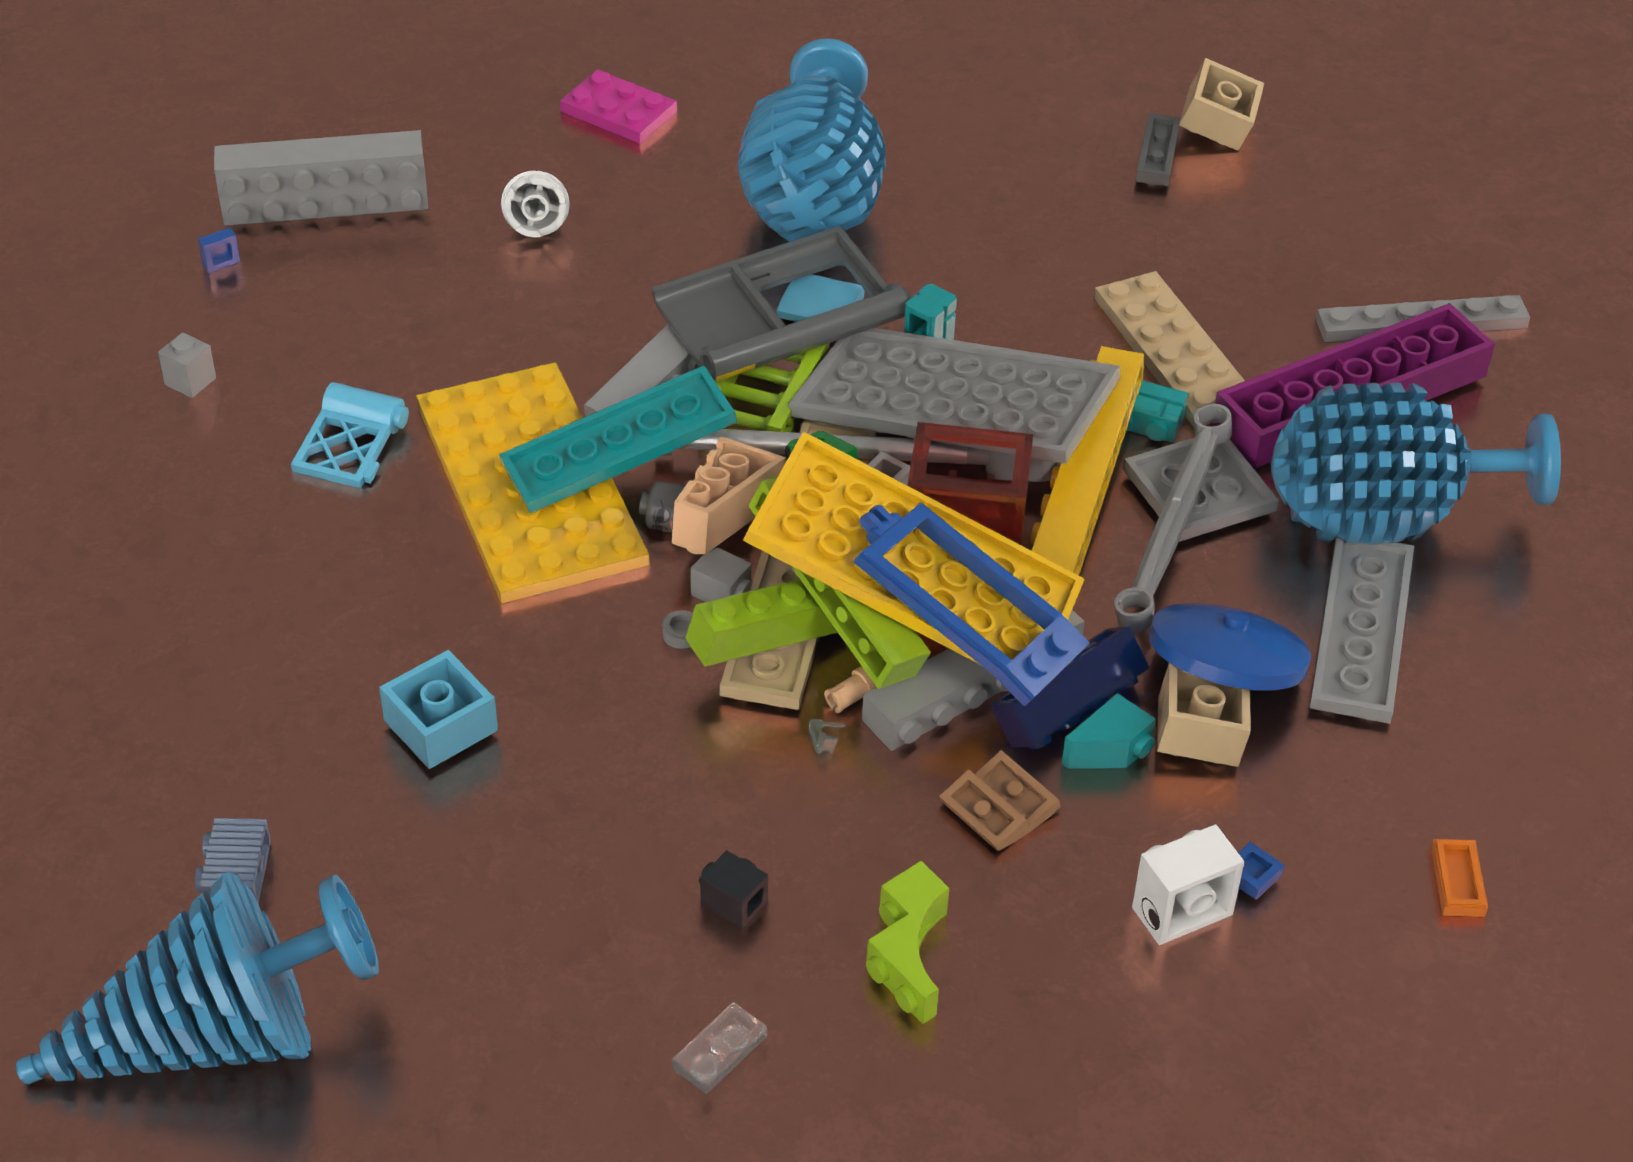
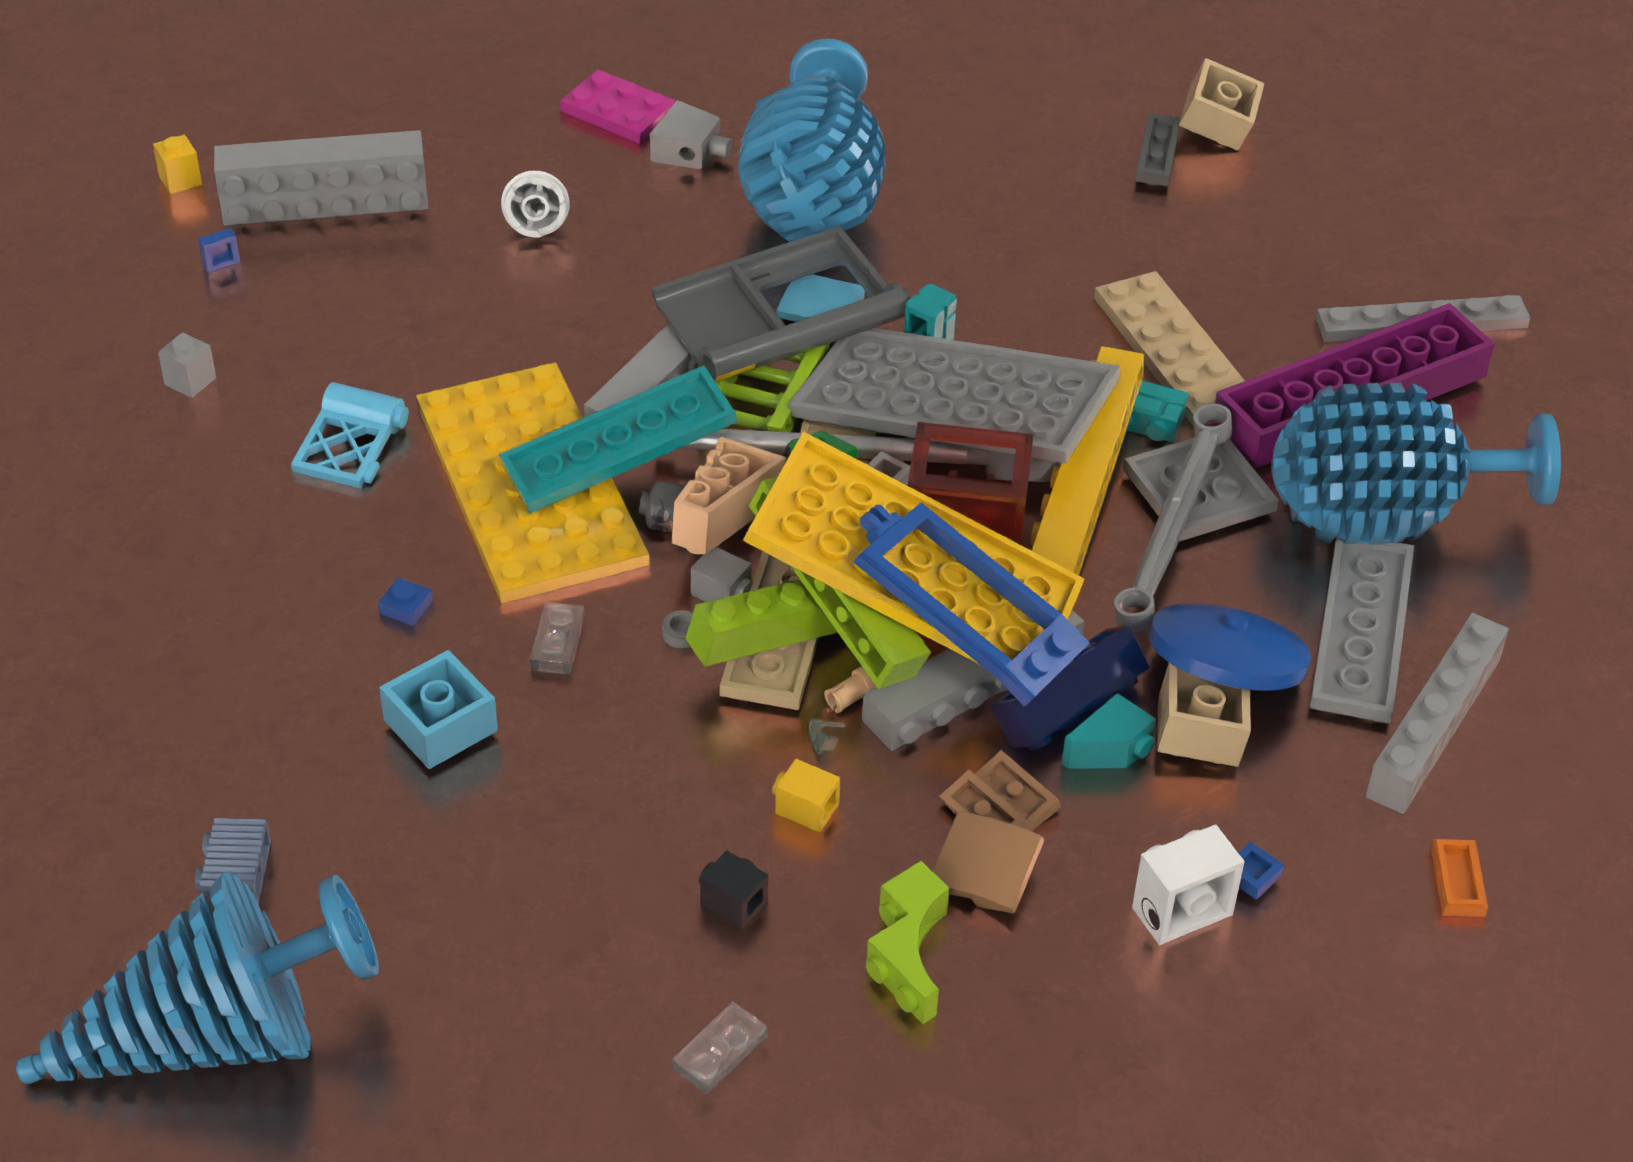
none -> yellow brick [153,134,202,194]
none -> blue plate [378,578,433,626]
none -> clear plate [530,602,585,674]
none -> light grey torso [650,100,734,169]
none -> yellow brick [772,759,840,833]
none -> medium nougat slope [932,811,1044,913]
none -> light grey brick [1365,613,1509,815]

